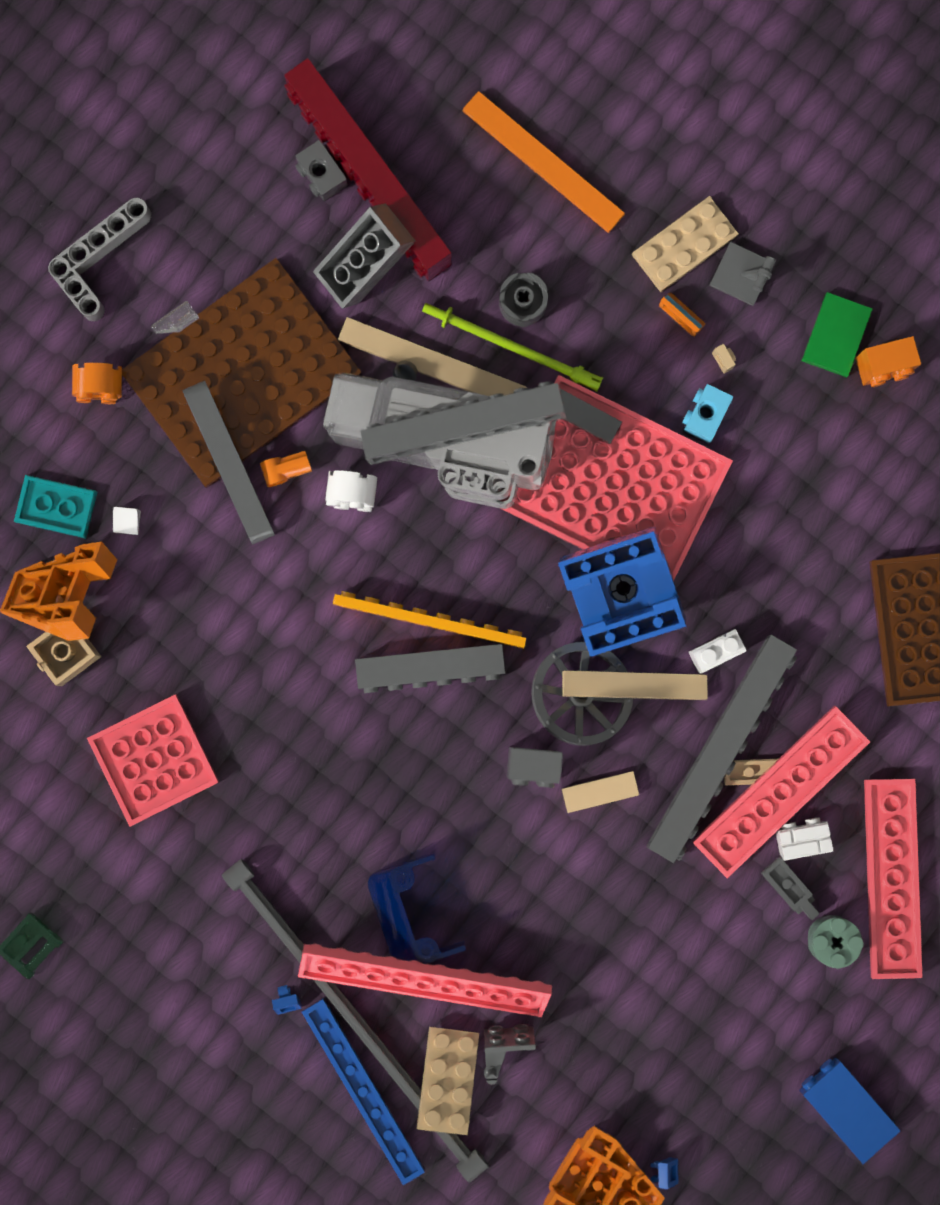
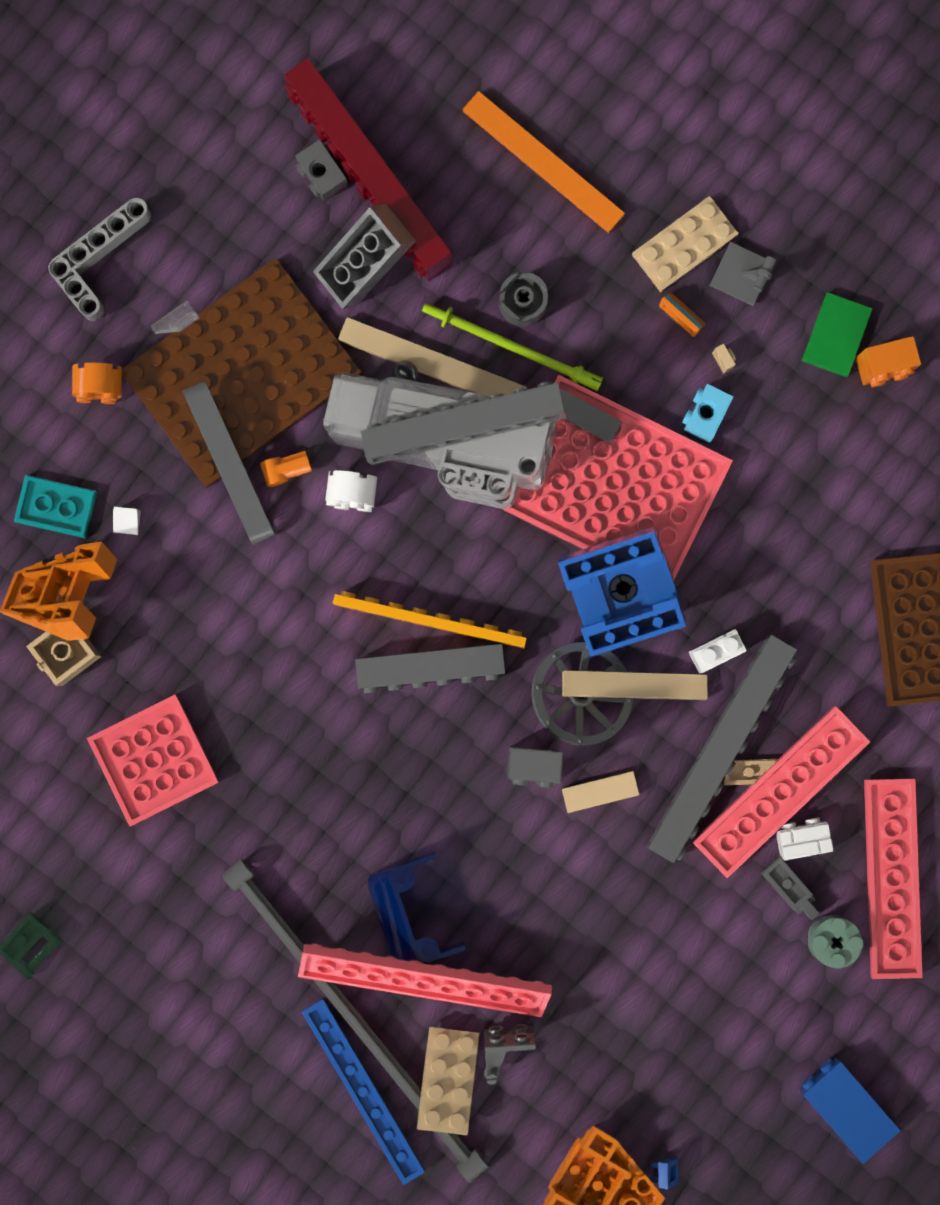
blue tile [272,985,302,1015] -> none

